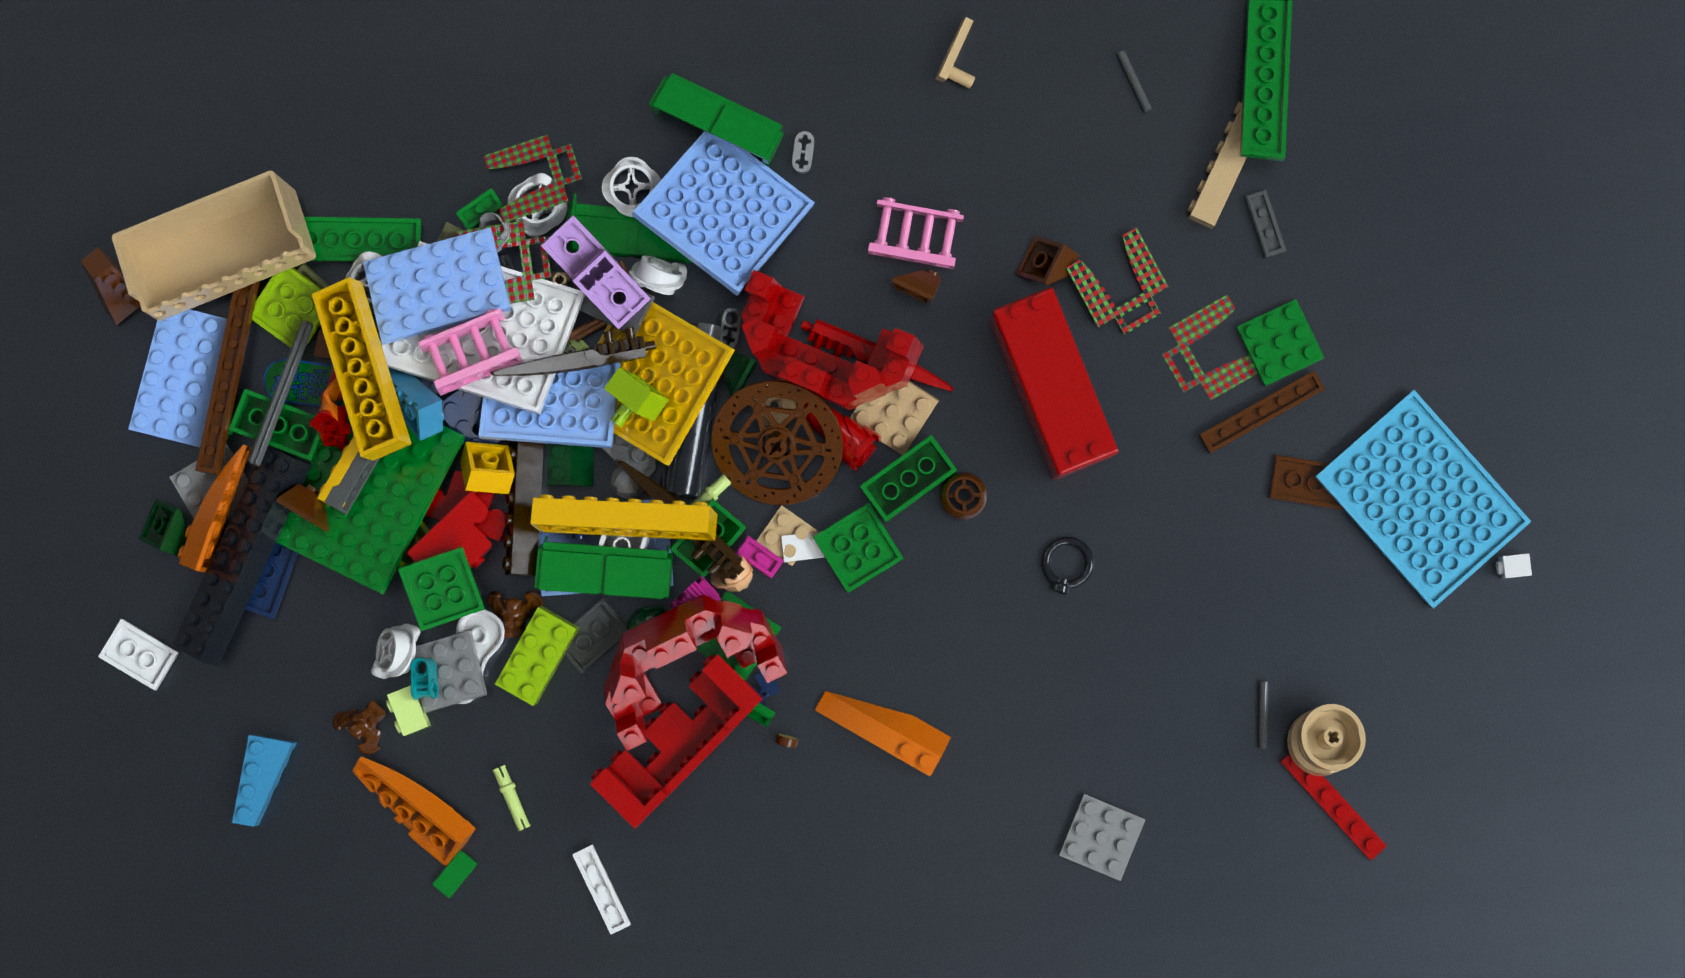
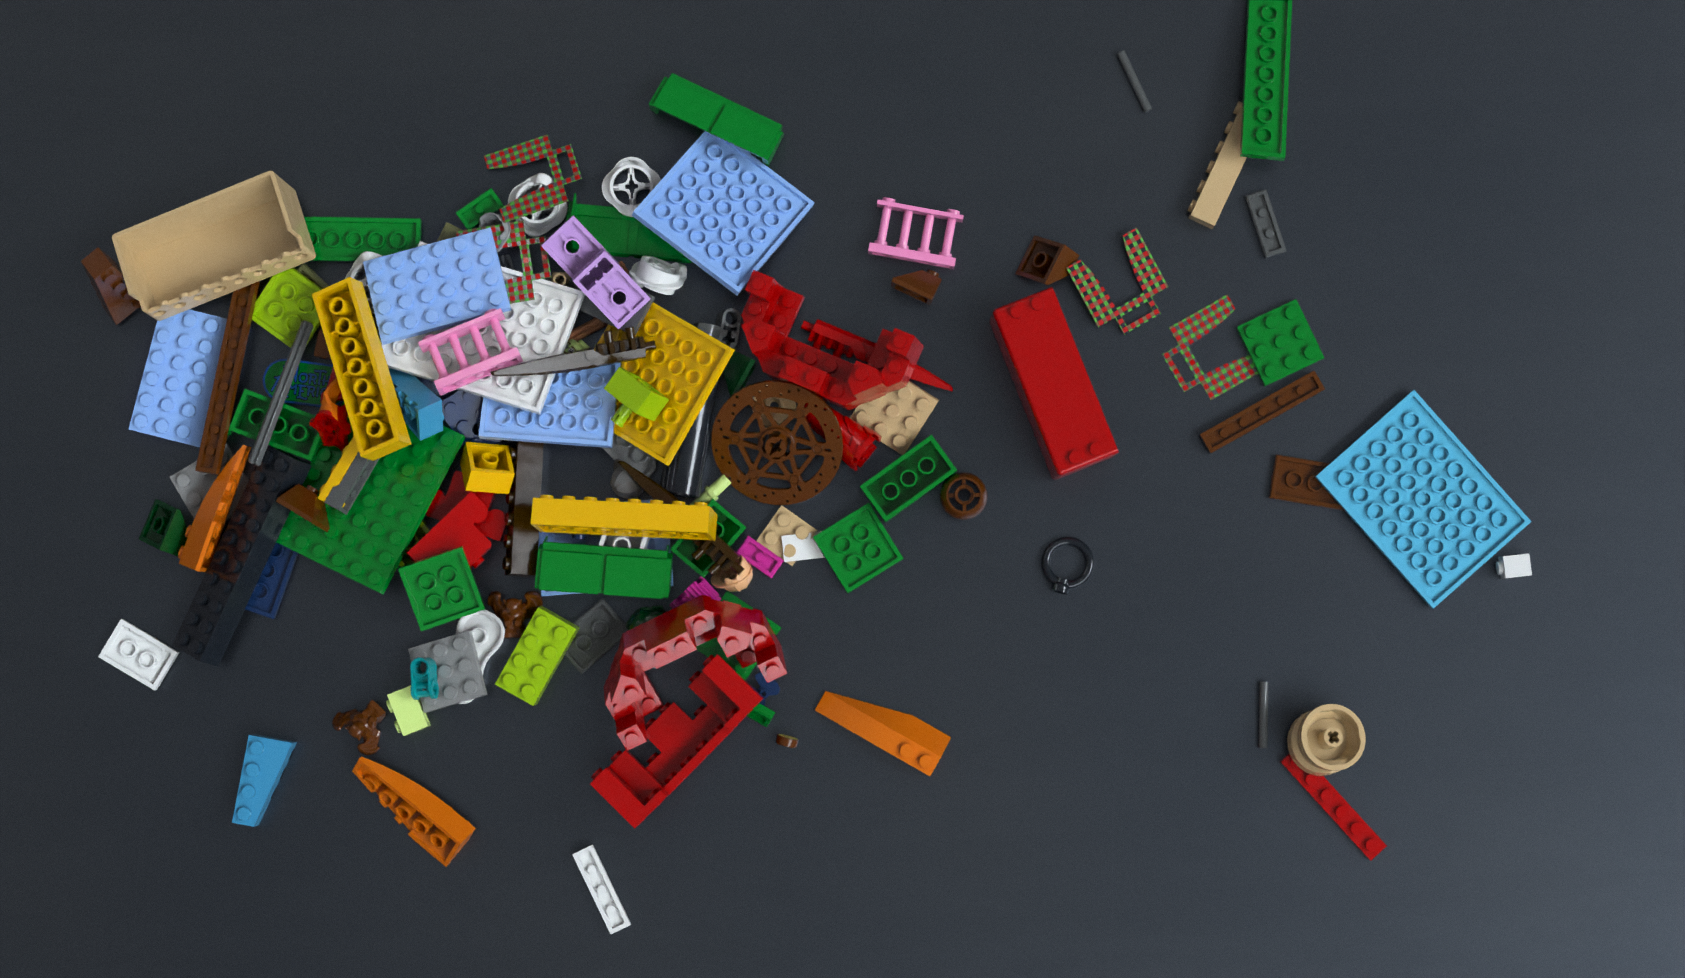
white piece [371,623,420,679] -> none
green tile [432,849,478,898] -> none
yellowish green pin [492,765,531,831] -> none
dark green slope [547,444,594,487] -> none
light grey beam [792,131,814,174] -> none
tan piece [935,17,975,89] -> none
light grey plate [1059,794,1146,881] -> none

